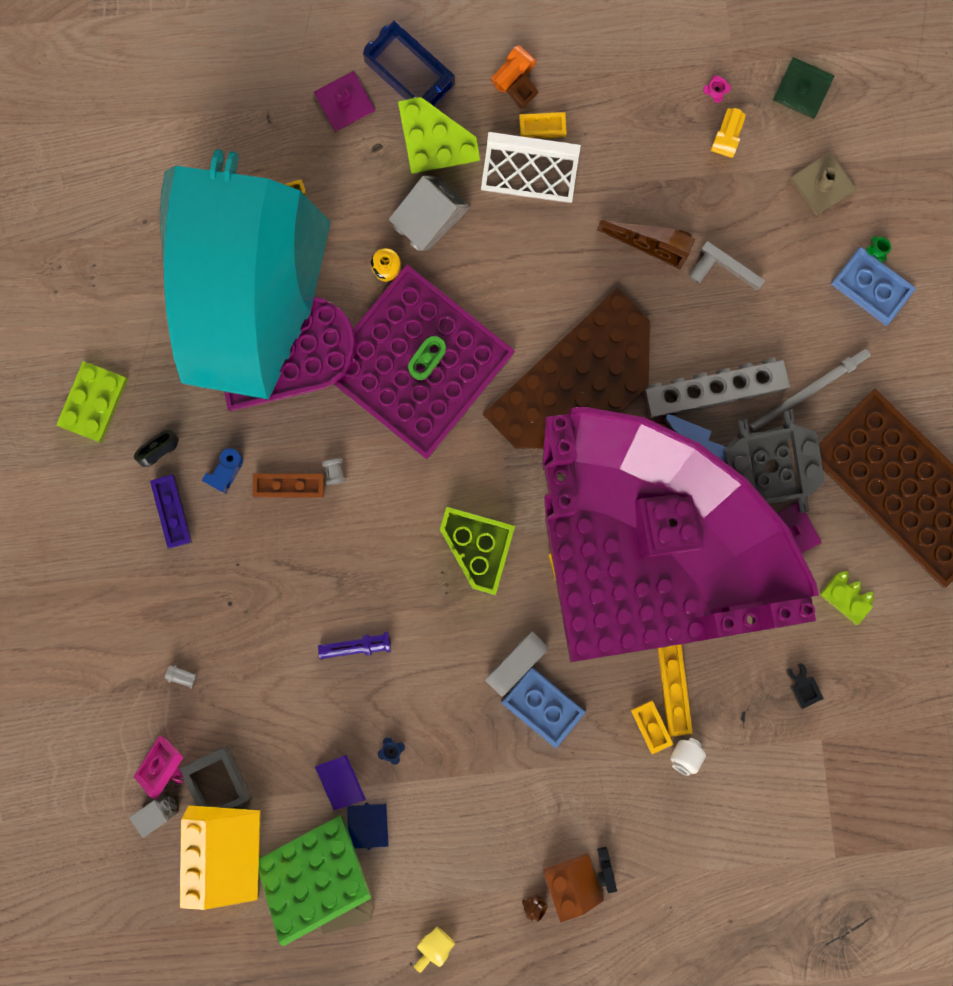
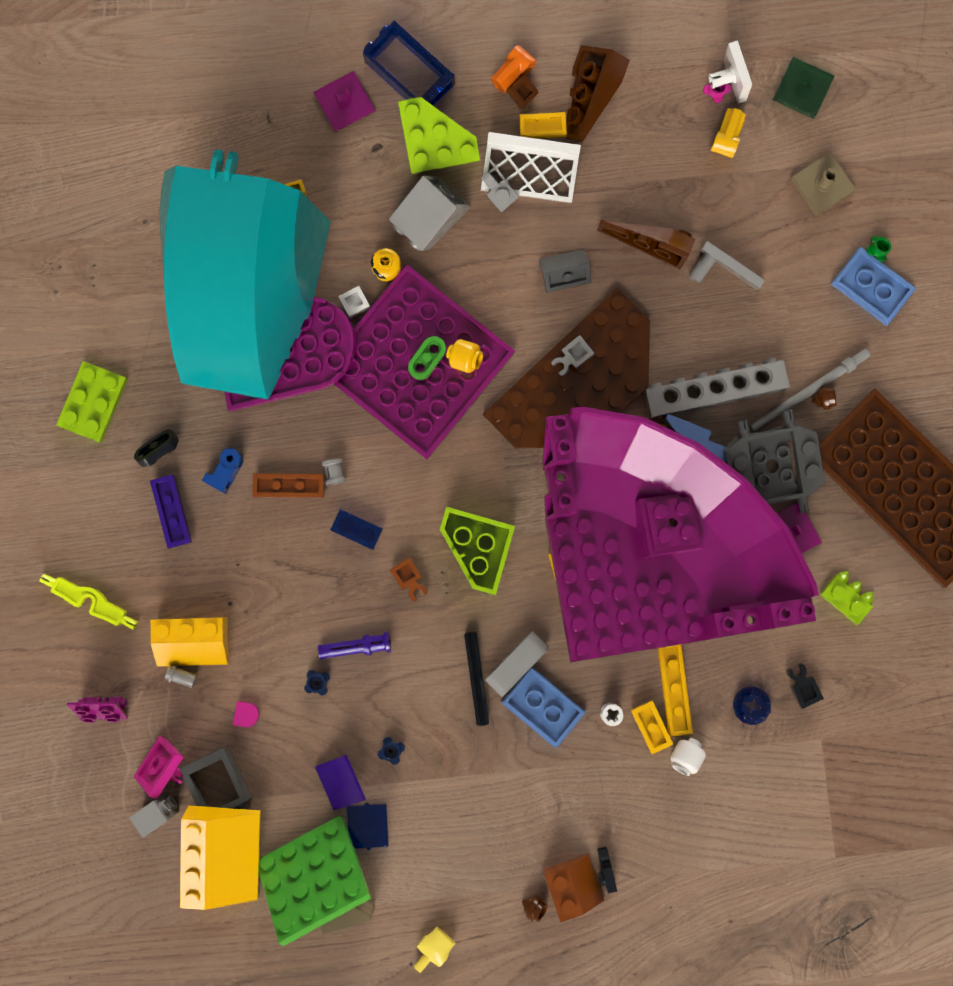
none -> neon yellow piece [40,573,138,630]
none -> magenta hinge [67,697,128,723]
none -> yellow slope [150,617,229,666]
none -> dark pink tile [233,701,260,727]
none -> dark blue plate [304,670,330,696]
none -> clear blue plate [330,509,383,550]
none -> white plate [338,286,370,318]
none -> dark orange plate [390,557,428,602]
none -> yellow head [446,339,483,373]
none -> black axle [464,632,489,726]
none -> light grey plate [481,171,519,213]
none -> dark grey panel [539,250,592,293]
none -> light grey plate [551,335,595,376]
none -> reddish brown wedge [564,45,630,142]
none -> white bush [600,703,623,726]
none -> white tile [708,40,752,104]
none -> clear blue gear [733,687,772,725]
none -> reddish brown plate [811,386,837,410]

